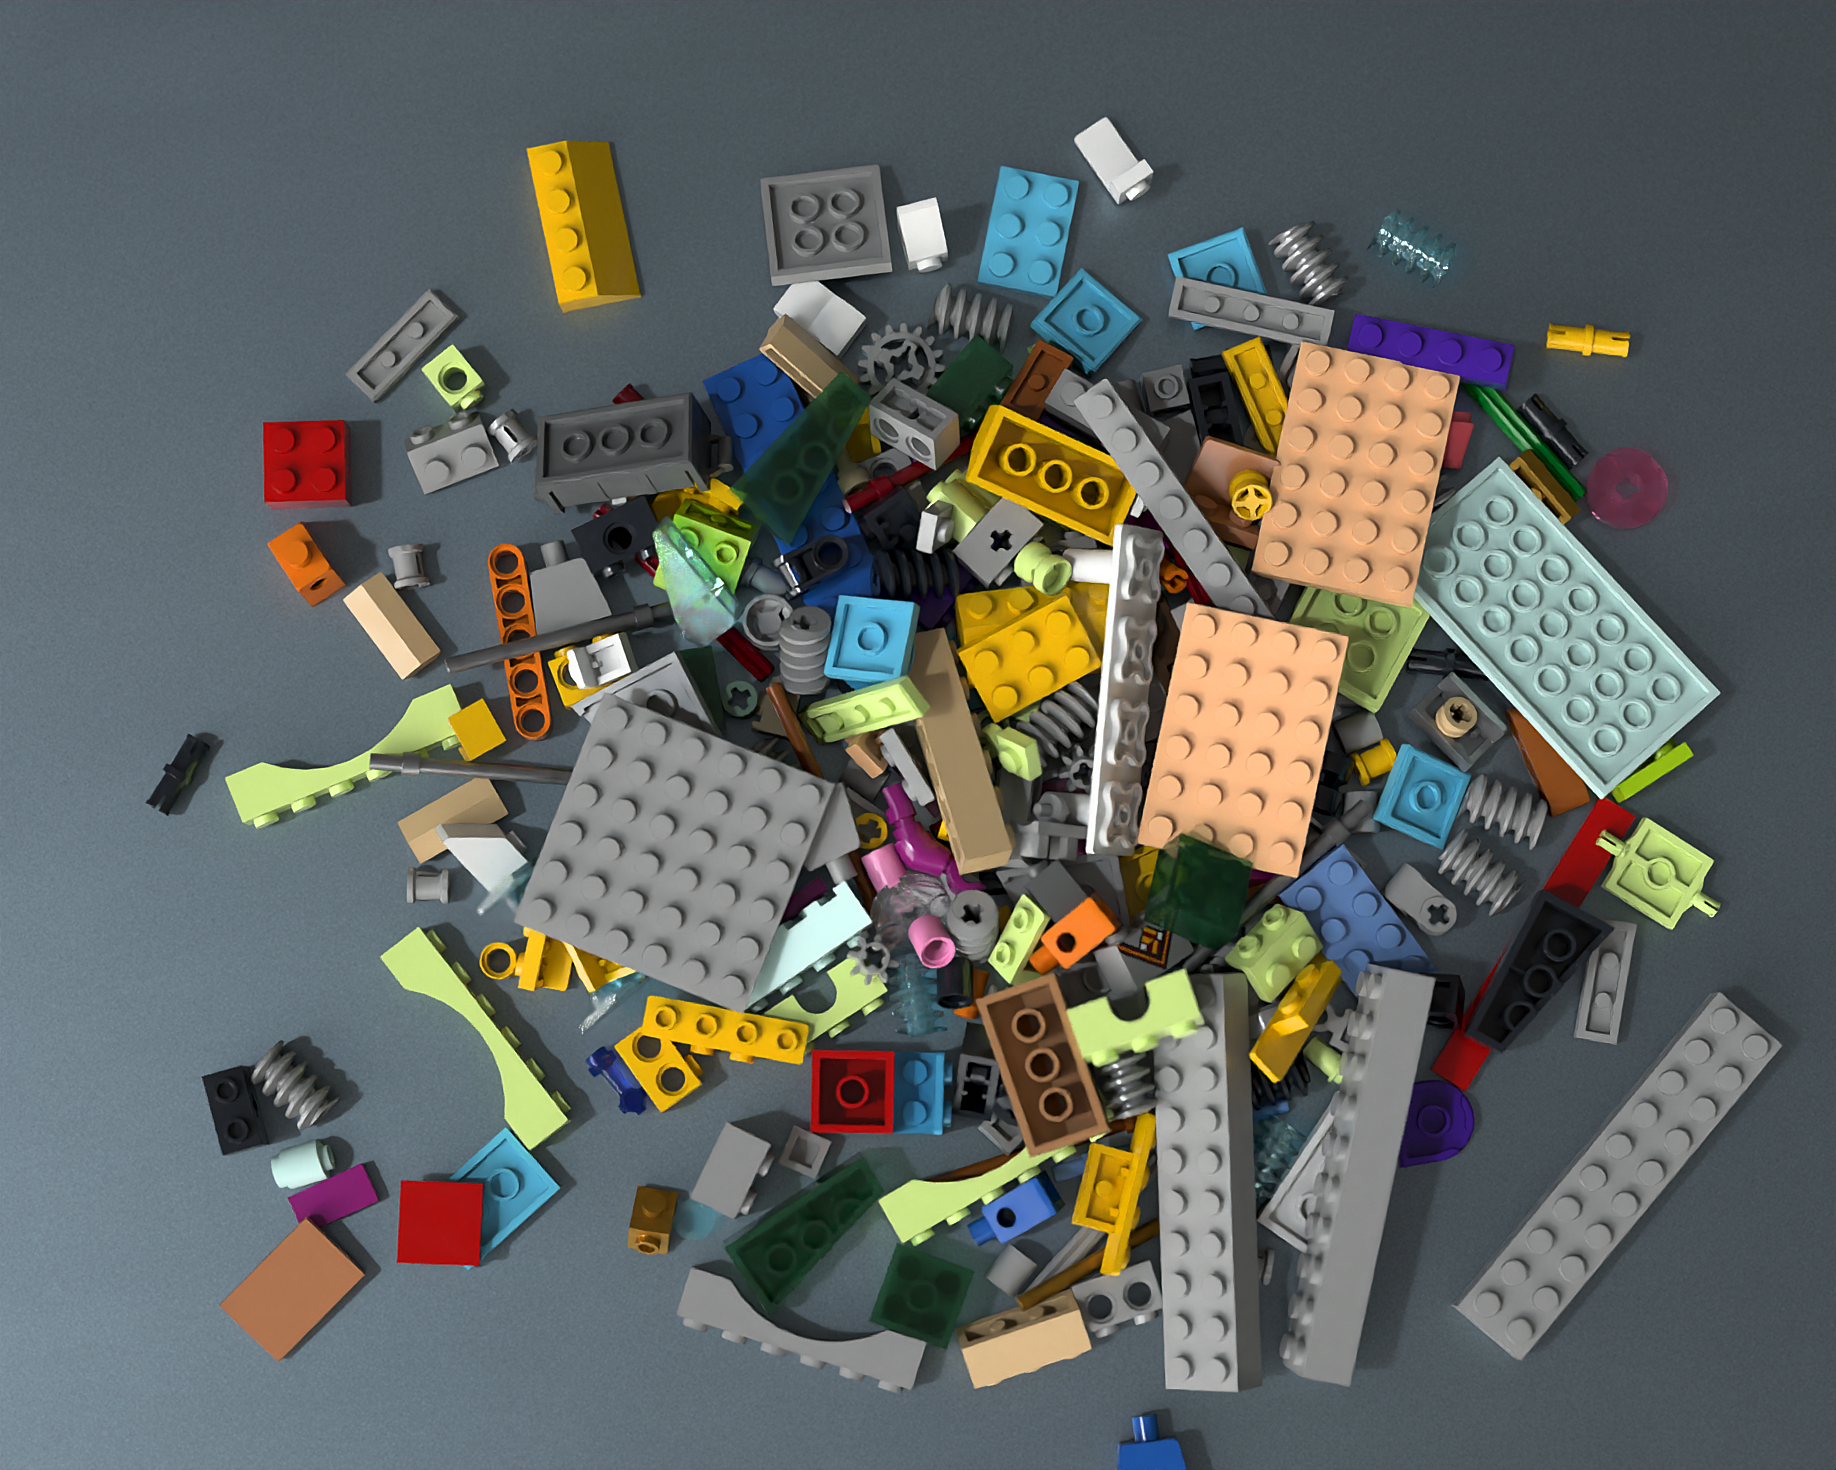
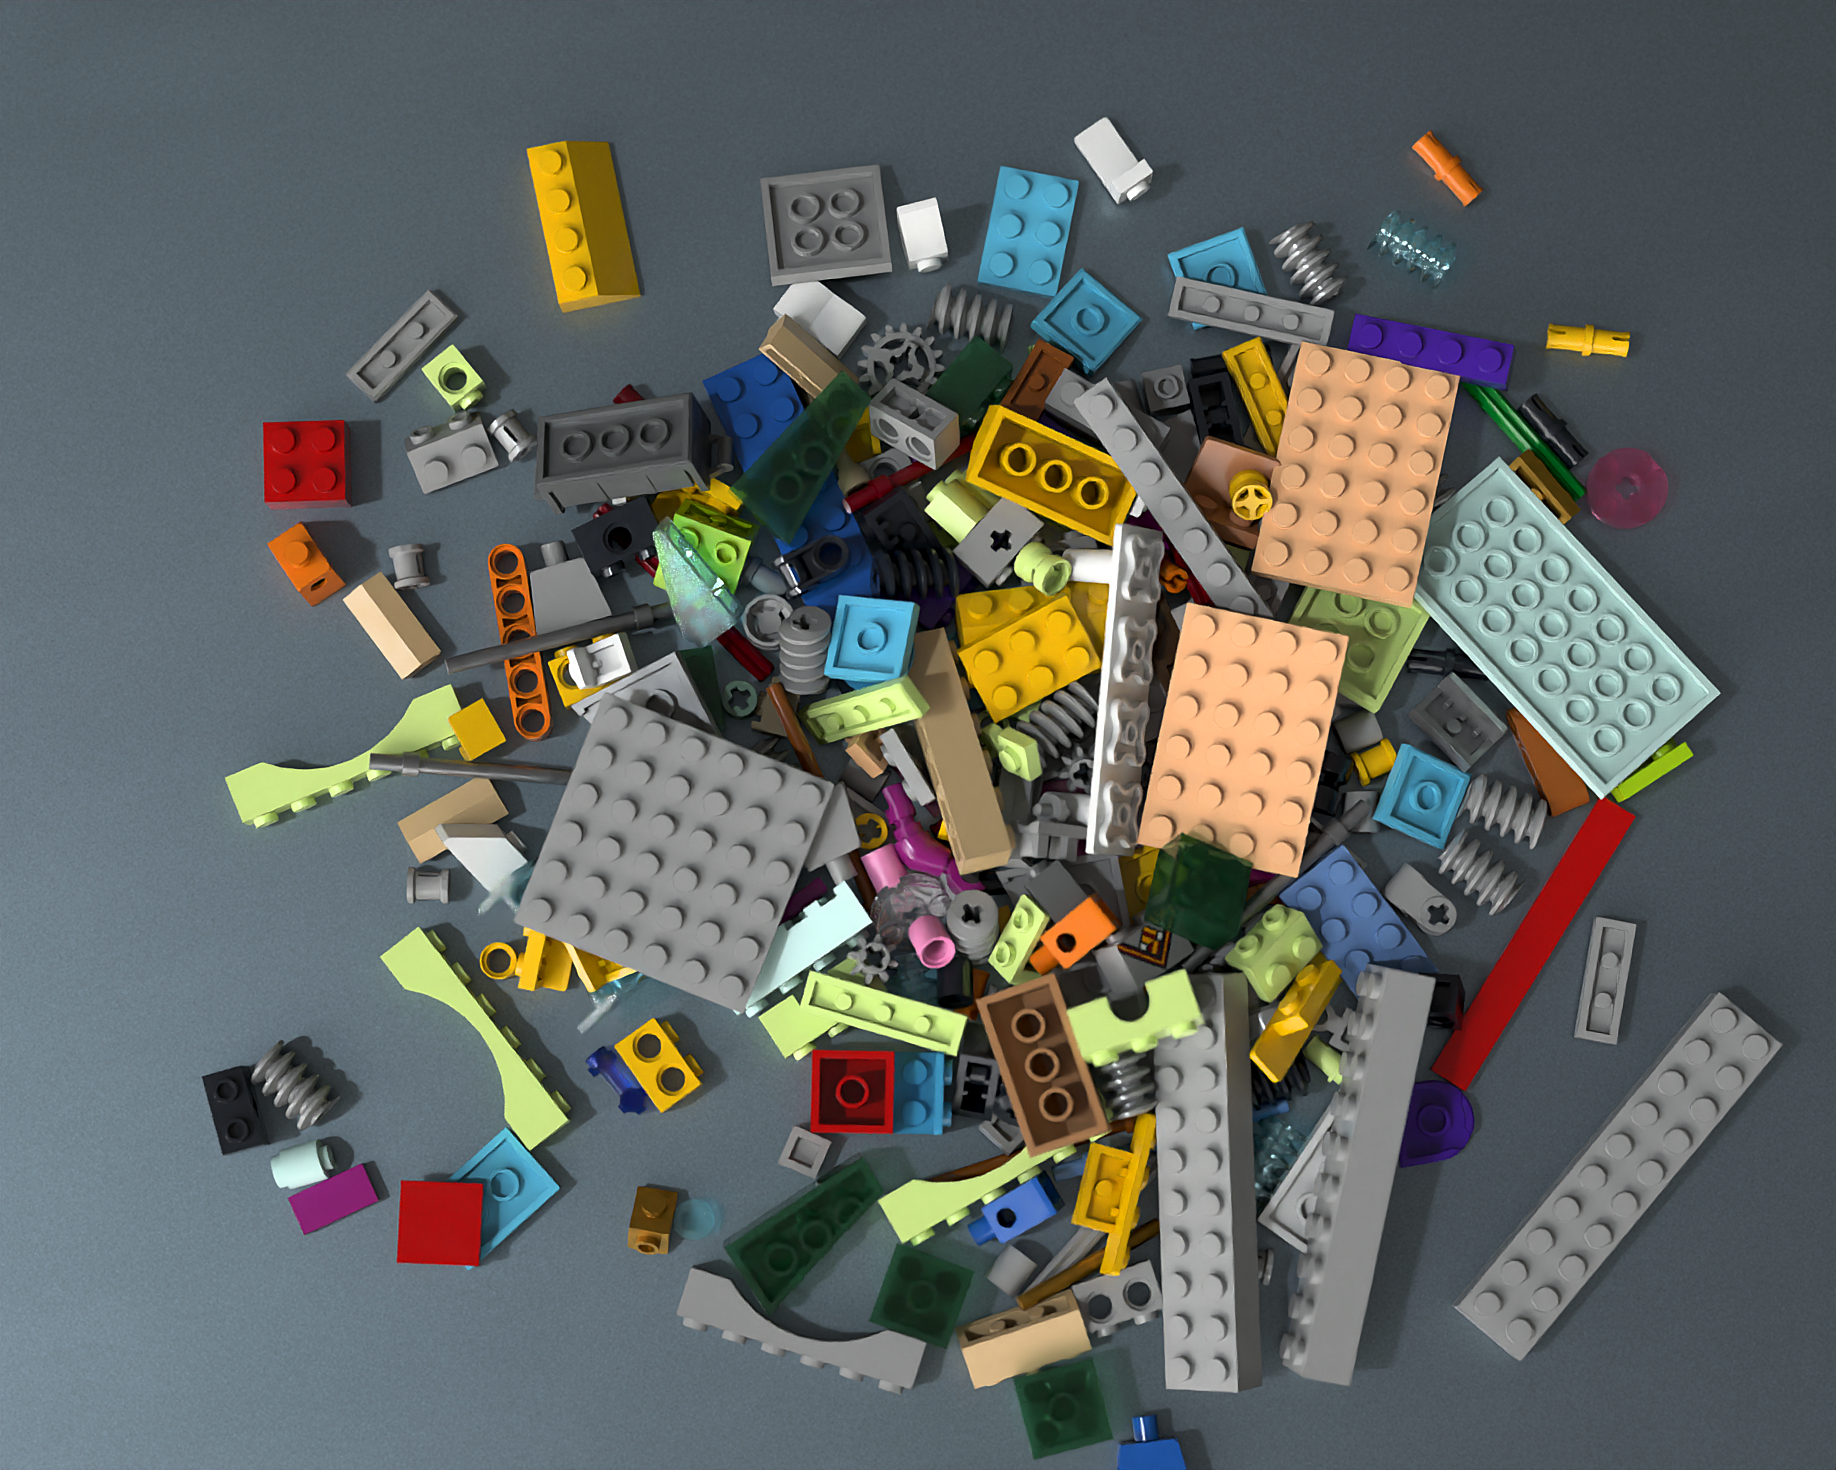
black pin [145,734,211,816] -> none
nougat tile [219,1216,366,1362] -> none
yellow bracket [641,995,809,1065] -> none
light grey brick [690,1122,777,1219] -> none
light grey plate [916,500,955,554] -> none
tan bush [1436,696,1477,738] -> none
coral cone [1441,411,1475,469] -> none
black wedge [1460,889,1615,1055] -> none
yellowish green plate [1595,817,1721,930] -> none
none -> yellowish green plate [799,970,969,1056]
none -> clear green brick [1012,1356,1114,1460]
none -> orange pin [1411,130,1484,207]

